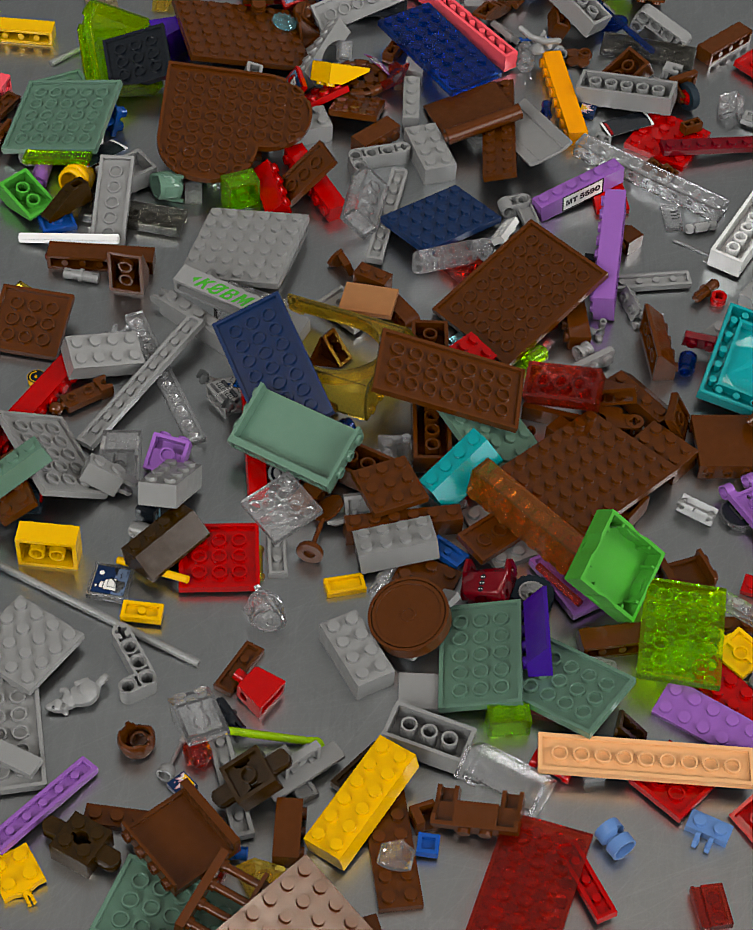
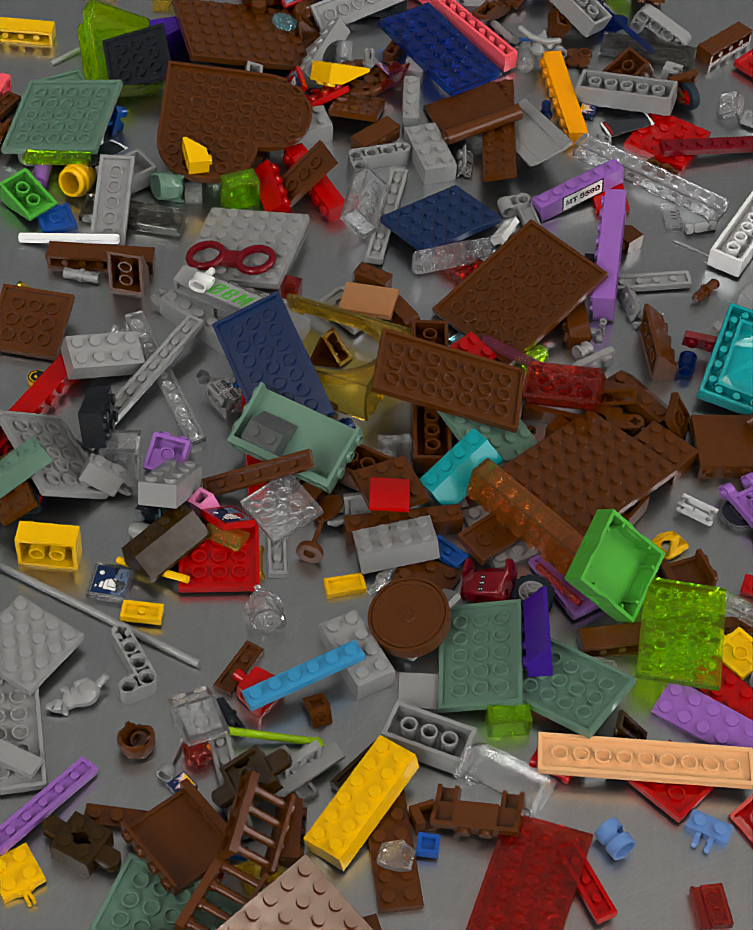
dark brown slope [41,176,94,223] -> none
reddish brown plate [48,375,114,416] -> none
reddish brown tile [327,249,354,277] -> none
reddish brown piece [679,117,703,136] -> none
red bush [710,290,727,307] -> none
none -> black brick [78,386,118,449]
none -> yellow slope [182,137,212,174]
none -> dark red bar [185,240,277,275]
none -> bright pink brick [187,487,220,522]
none -> white piece [189,267,215,293]
none -> tile [200,505,256,531]
none -> reddish brown plate [202,449,315,497]
none -> clear yellow slope [206,522,250,551]
none -> reddish brown fence [217,770,296,878]
none -> dark grey slope [241,411,297,457]
none -> dark azure plate [242,640,365,711]
none -> clear red brick [281,275,303,306]
none -> reddish brown bracket [302,693,333,728]
none -> light grey pin [363,48,375,69]
none -> red slope [369,477,410,512]
none -> light grey hinge [456,144,473,178]
none -> clear pink axle [480,334,559,380]
none -> yellow piece [652,531,689,561]

